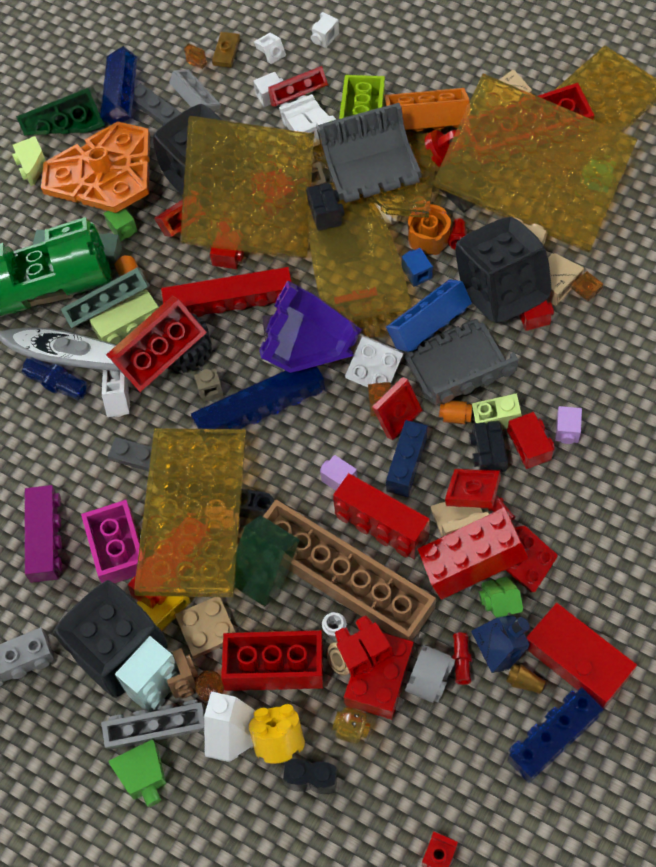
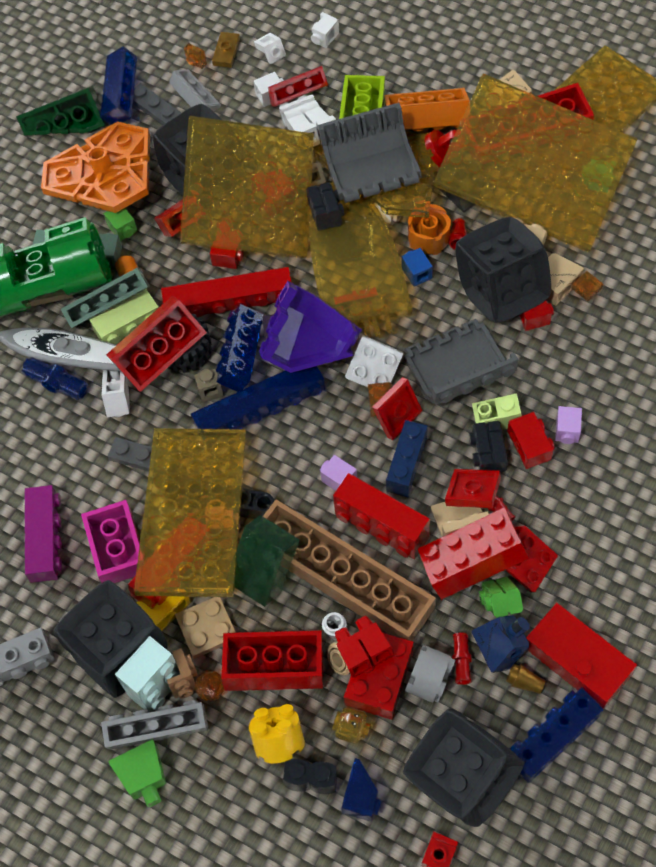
yellowish green slope [12,136,46,186] -> none
white slope [204,692,255,762] -> none
blue brick [386,279,472,352] -> none
orange brick [439,400,472,424] -> none
none -> clear blue brick [216,304,264,393]
none -> clear blue slope [341,758,382,822]
none -> black piece [403,708,524,827]

